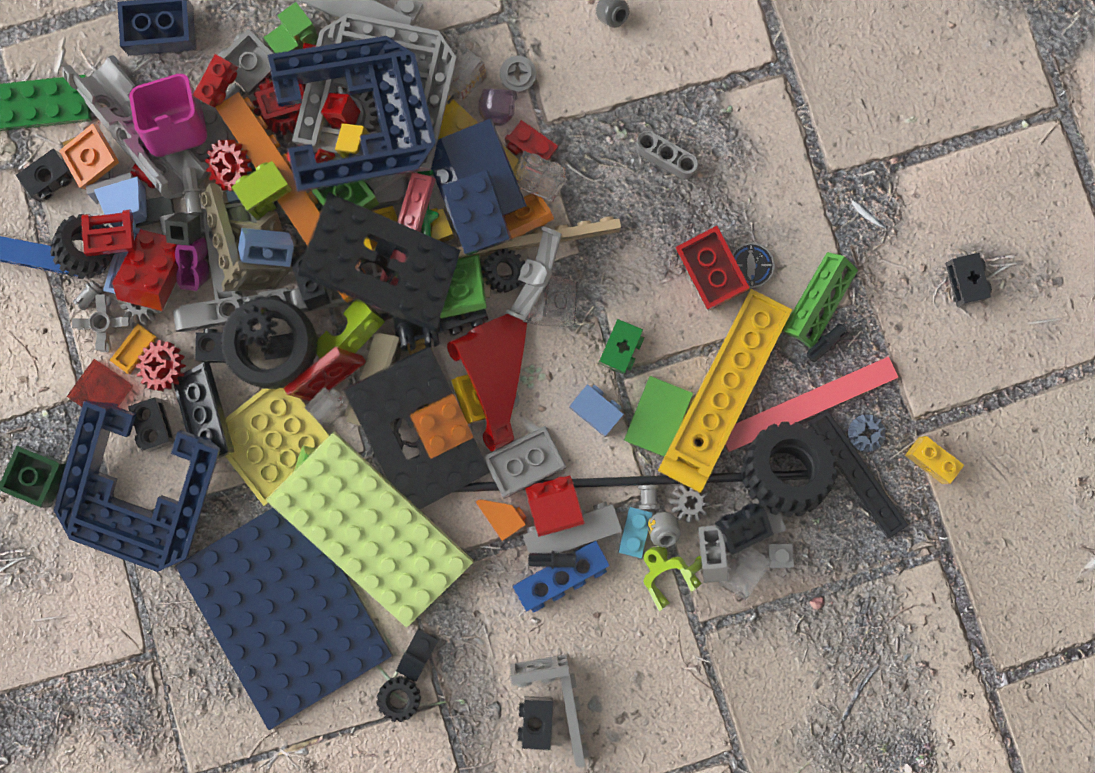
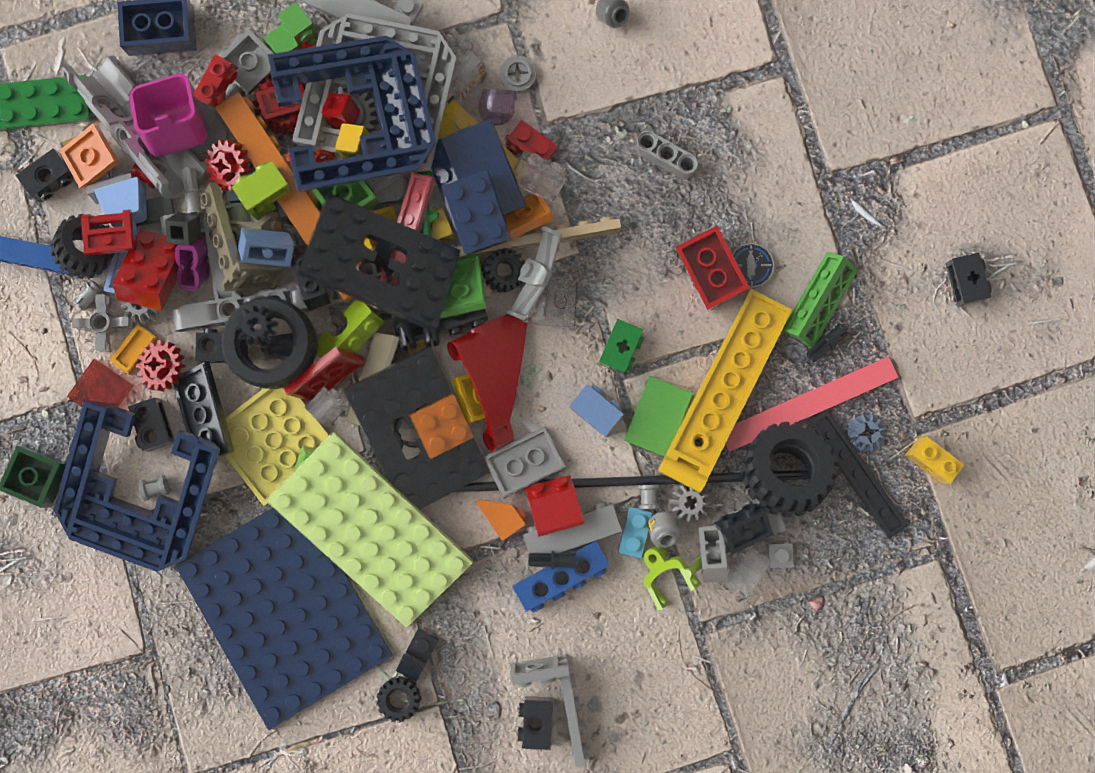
none -> light grey bush [139,475,170,501]

